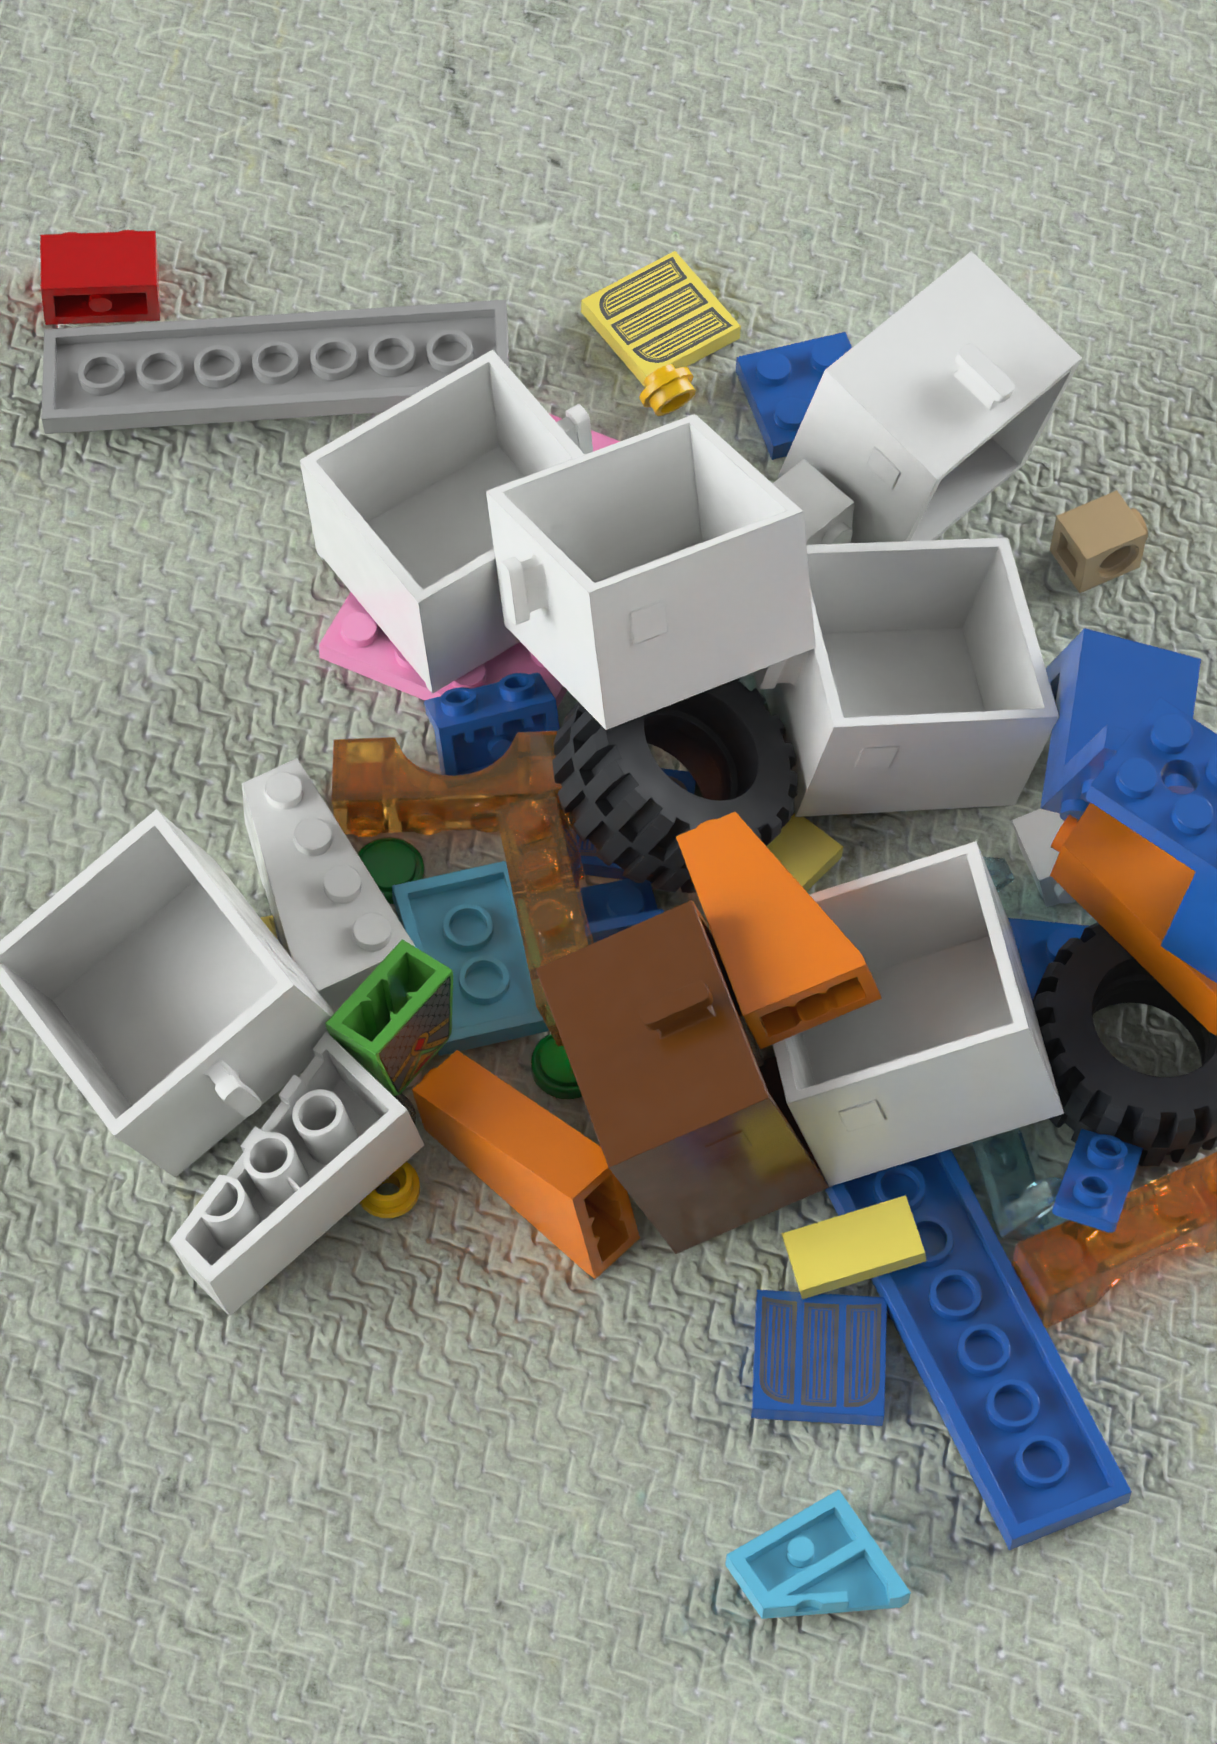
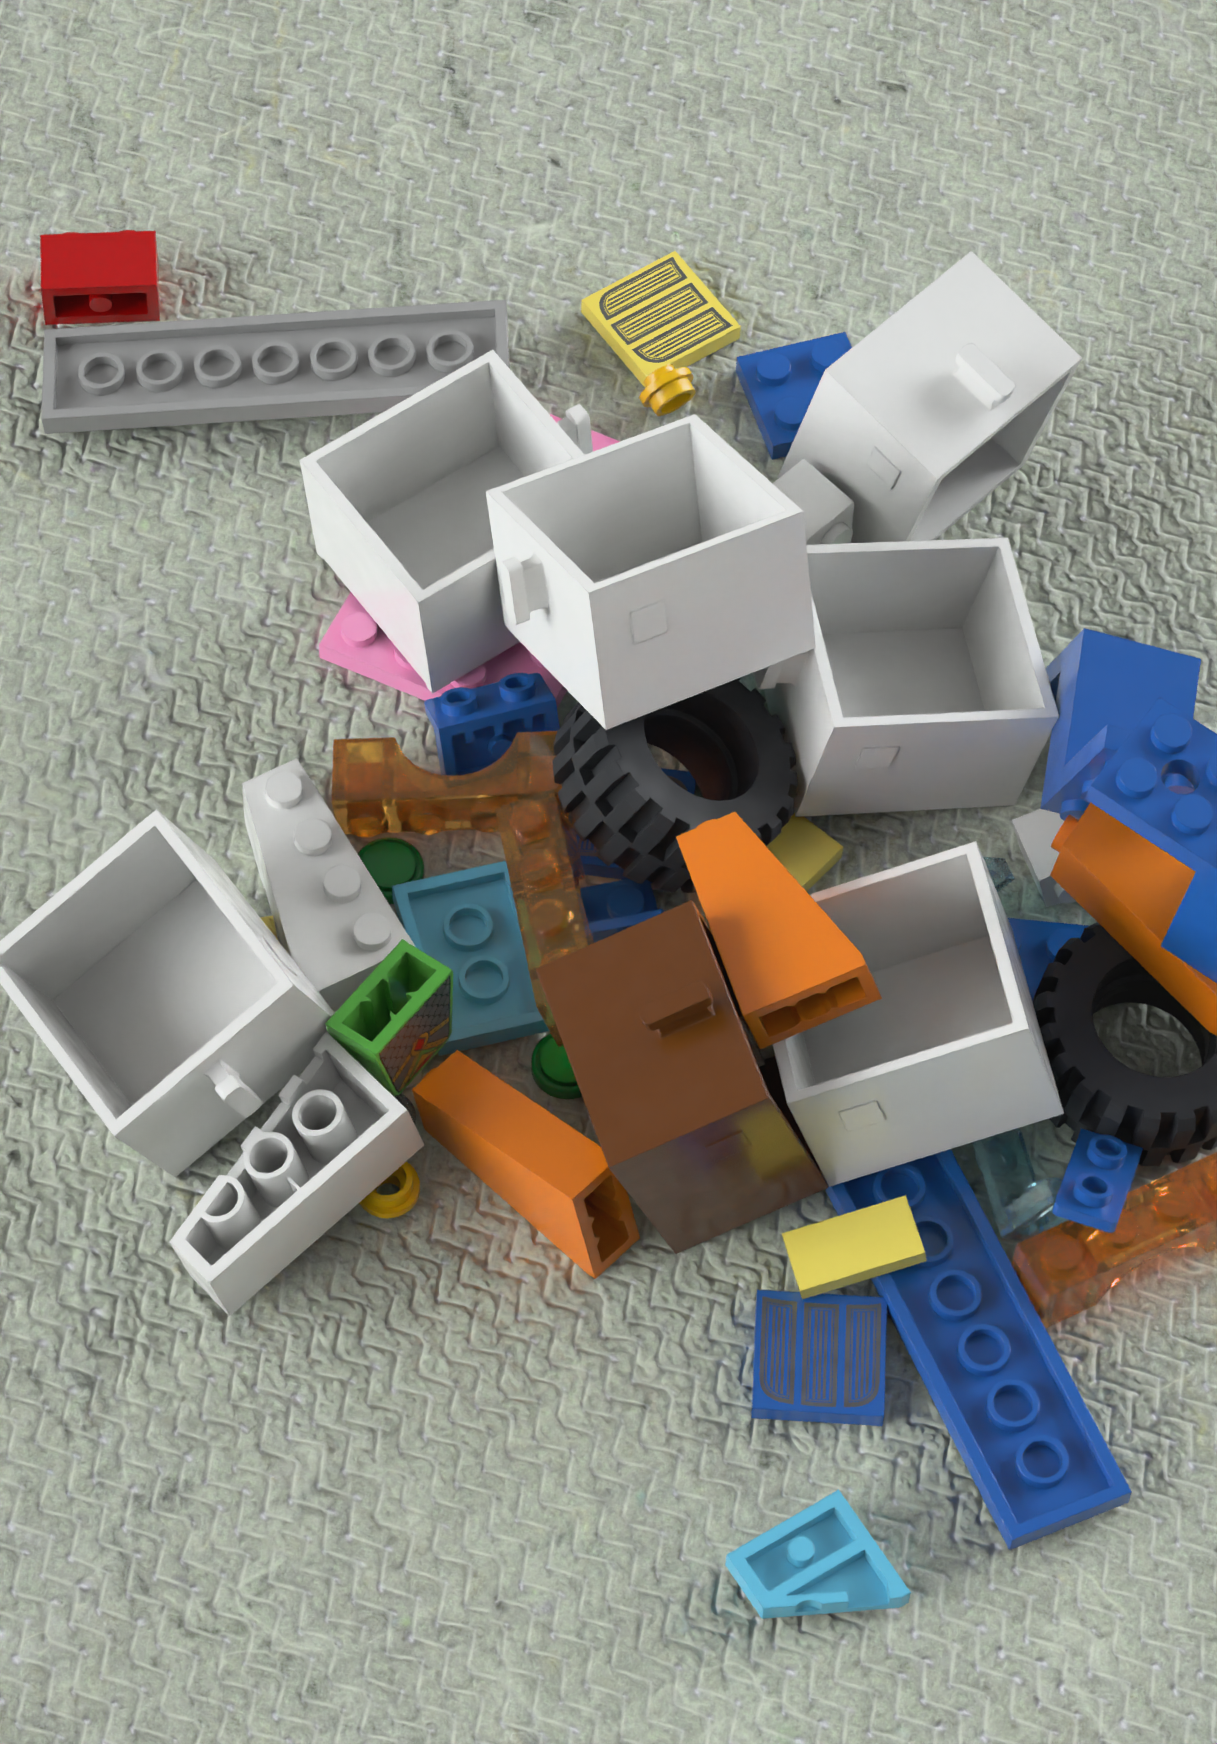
tan brick [1050,490,1148,593] -> none

